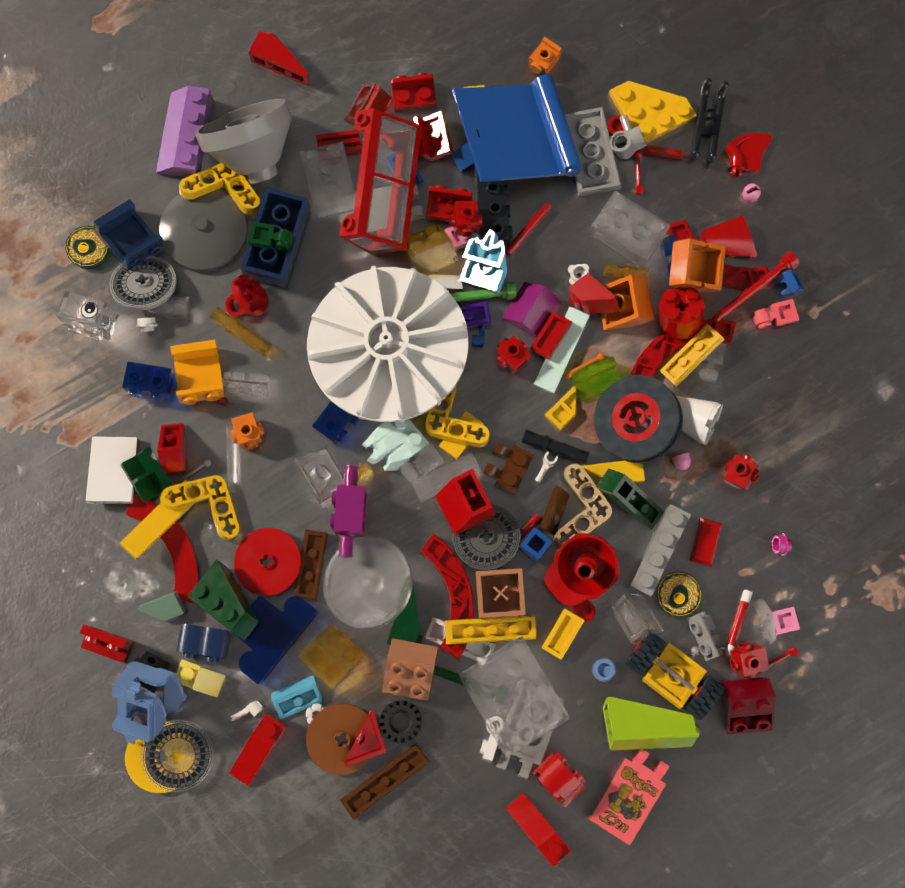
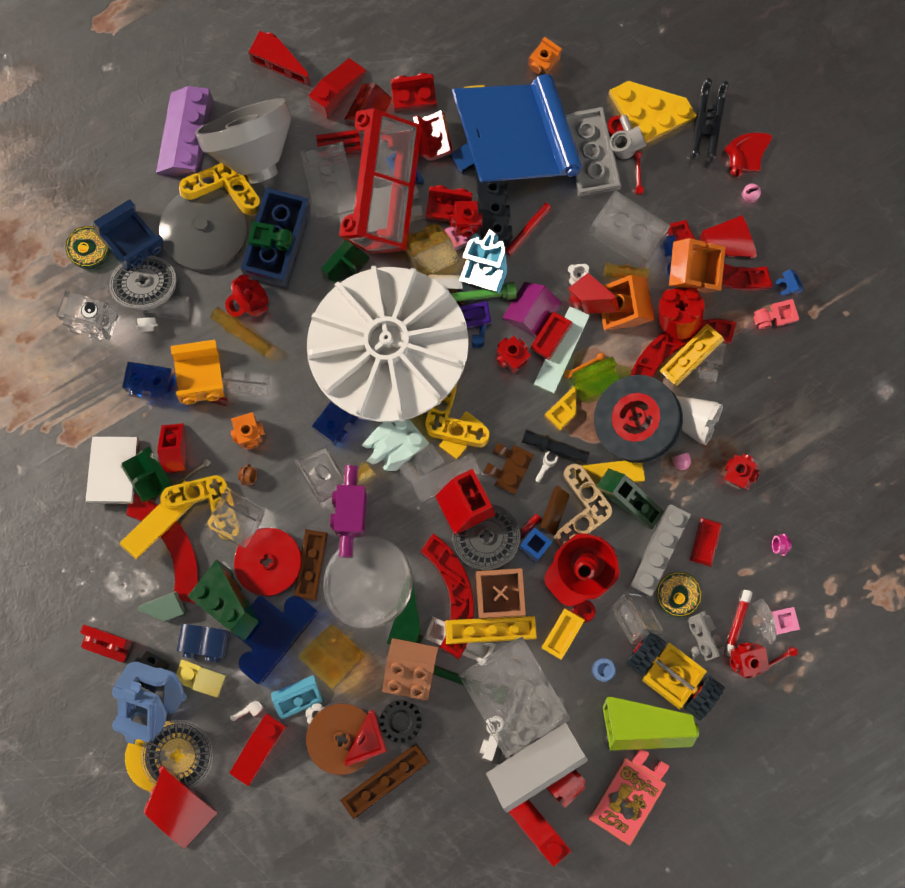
clear bar [226,426,237,494] -> none
red piece [638,145,690,159] -> none
red piece [712,251,800,323] -> none
dark red slope [722,677,776,735] -> none
none -> red slope [143,765,217,849]
none -> clear slope [205,487,267,548]
none -> dark orange plate [238,464,257,486]
none -> red slope [308,58,366,119]
none -> dark green panel [321,239,370,284]
none -> light grey tile [486,722,588,813]

